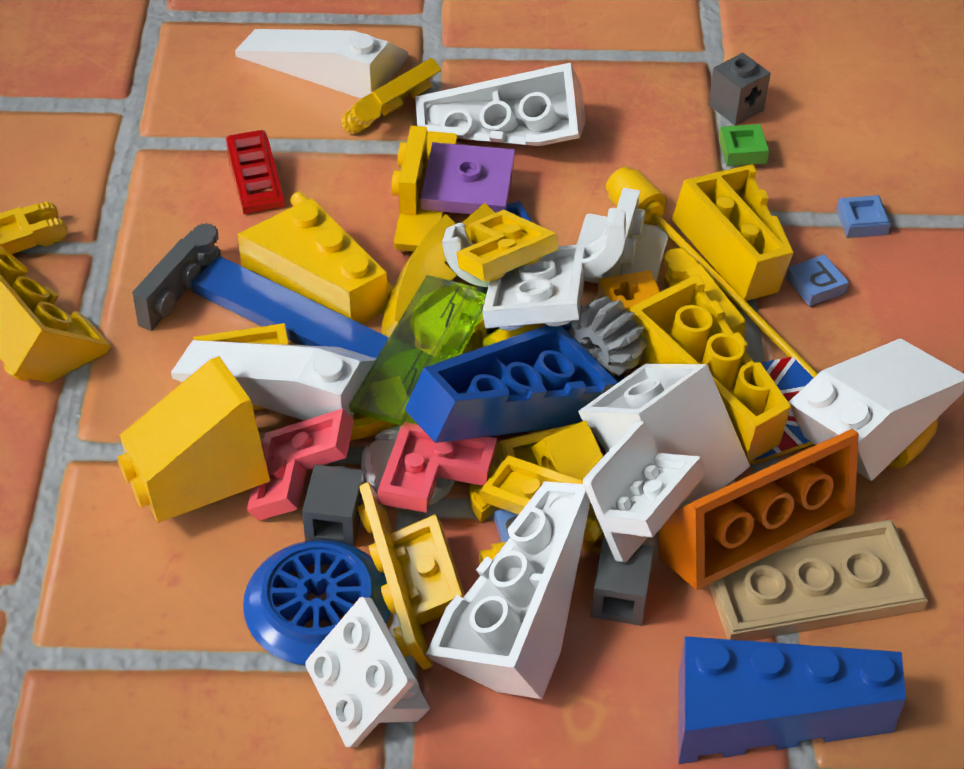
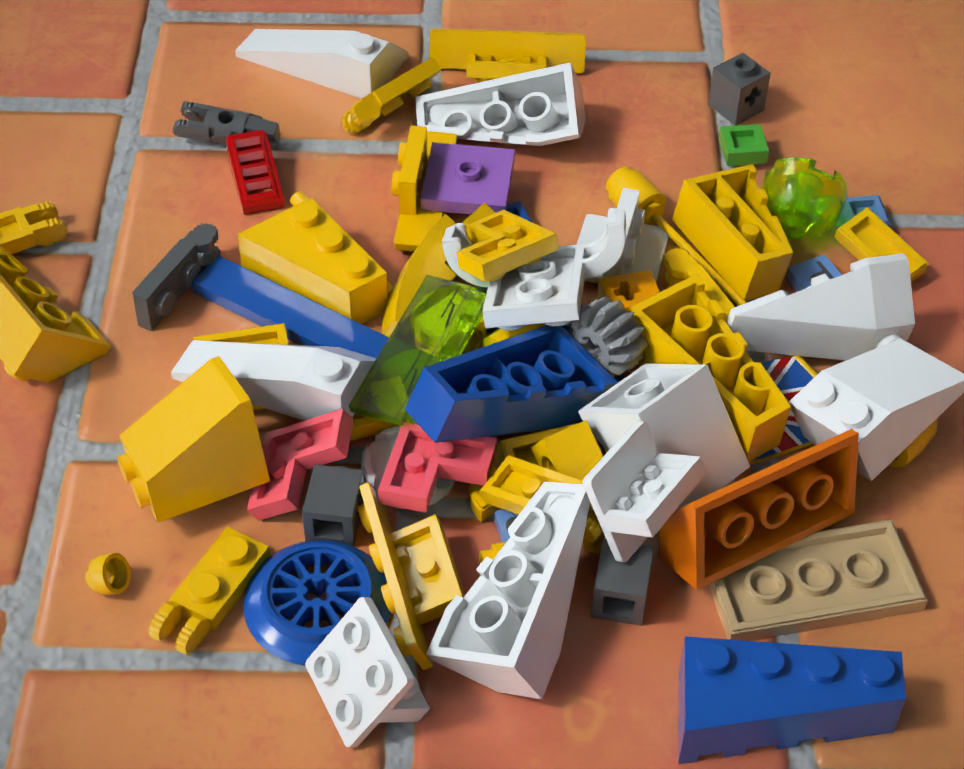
none -> yellow hinge [85,553,131,595]
none -> yellow hinge [148,526,270,655]
none -> dark grey hinge [172,101,281,150]
none -> yellow bracket [429,28,586,83]
none -> white wedge [726,253,915,360]
none -> clear neon green cylinder [760,157,848,240]
none -> yellow tile [834,207,929,283]

